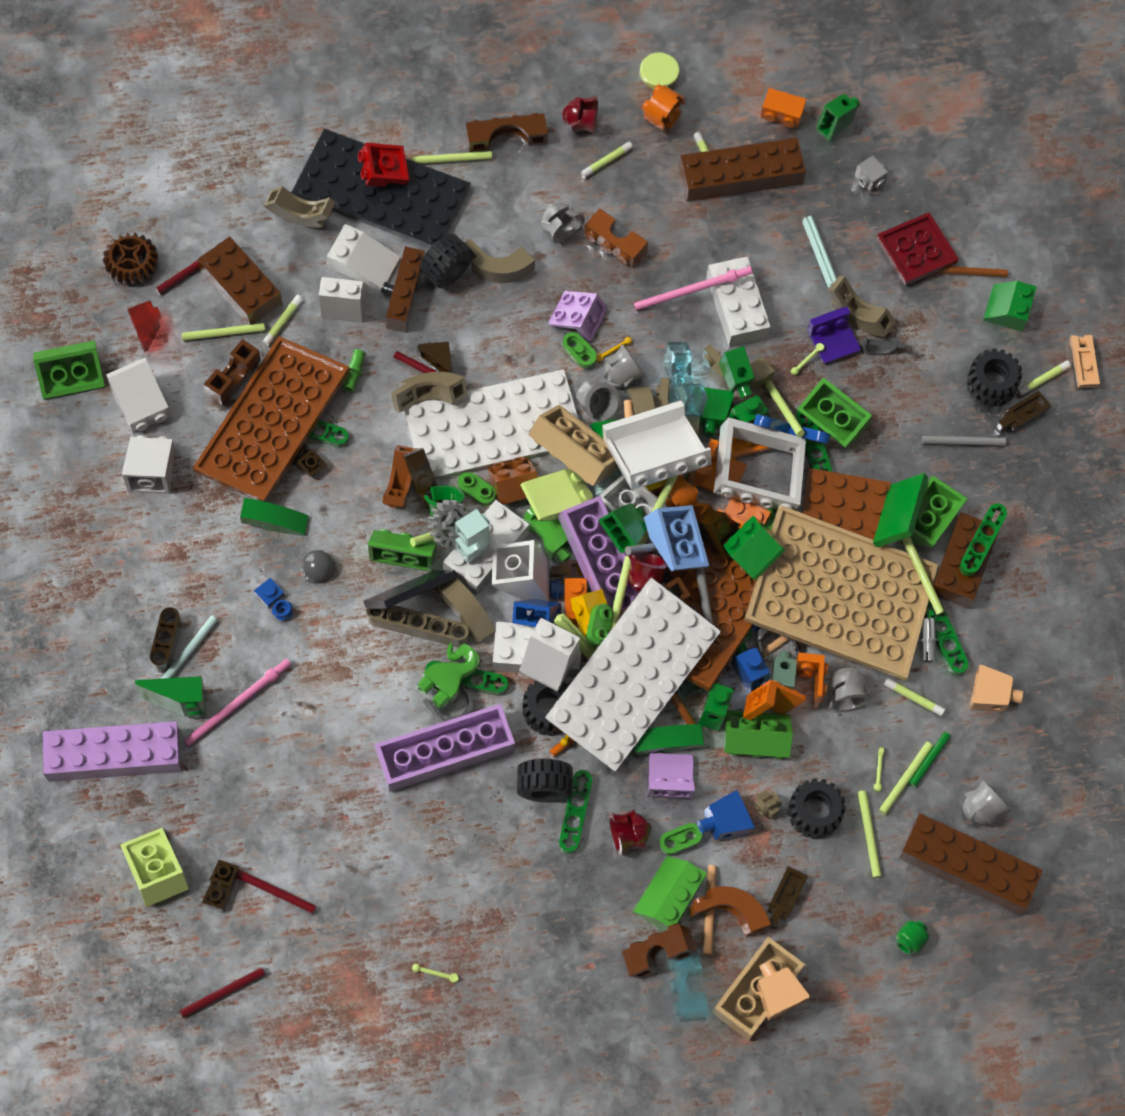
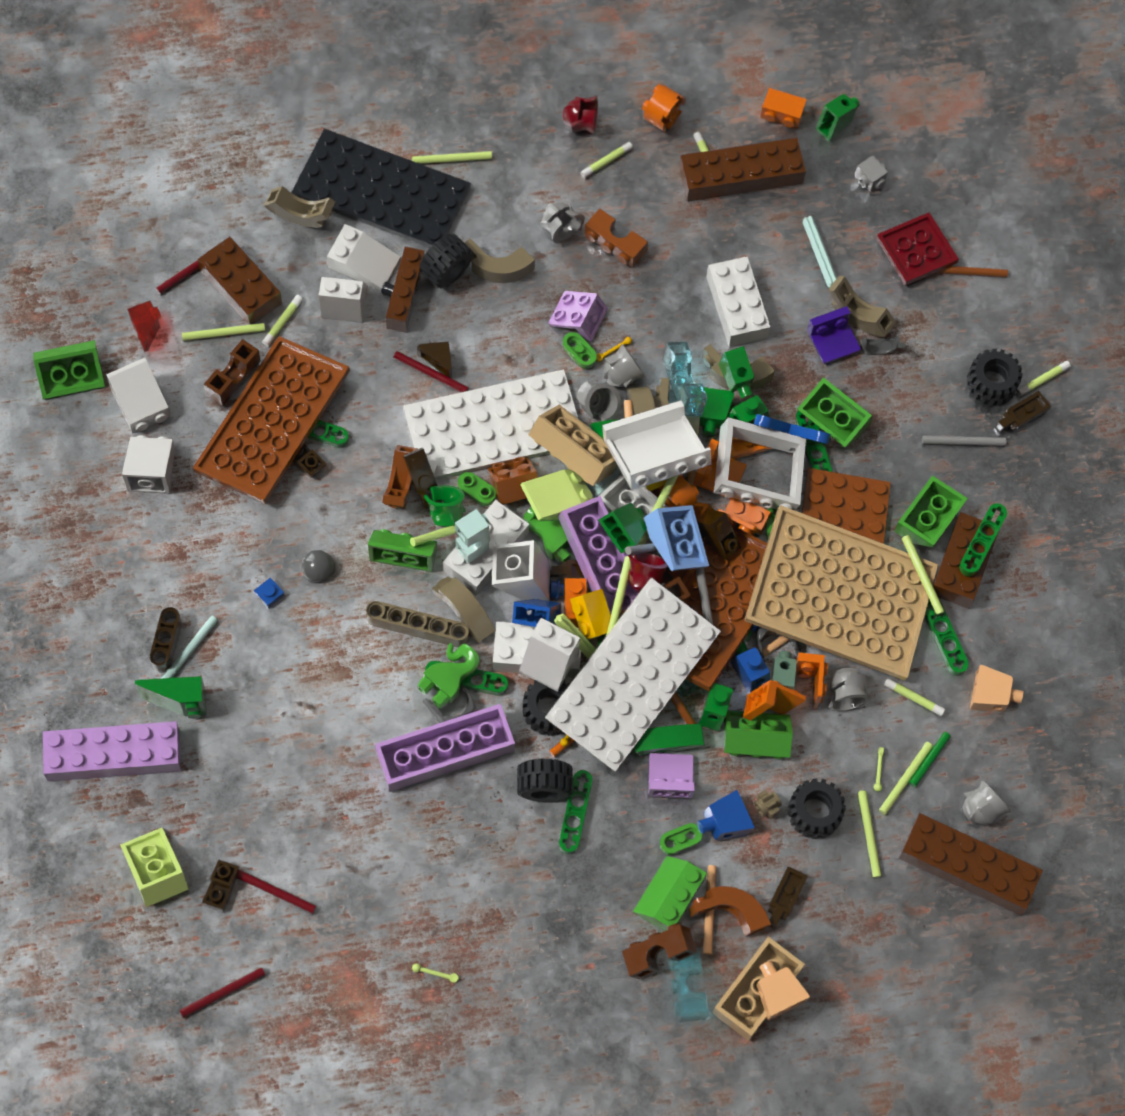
reddish brown gear [103,232,159,285] -> none
bright pink bar [183,659,291,747] -> none
green slope [240,498,309,536] -> none
blue plate [272,600,293,621] -> none
bright green pin [342,349,366,392] -> none
red plate [358,142,409,187] -> none
black tile [363,570,457,609] -> none
dark tan arch [391,372,468,413] -> none
light grey gear [427,500,469,547] -> none
reddish brown arch [466,113,548,153] -> none
bright green plate [586,604,614,647] -> none
dark red helmet [609,809,652,856] -> none
bright pink bar [634,266,753,310] -> none
yellowish green tile [640,53,679,91] -> none
green slope [723,516,785,580] -> none
yellowish green bar [765,380,804,437] -> none
yellowish green hinge [791,343,824,375] -> none
green tile [873,473,928,547] -> none
green head [896,921,929,955] -> none
light grey axle [921,618,938,661] -> none
green slope [983,281,1037,332] -> none
light nougat plate [1070,335,1100,388] -> none

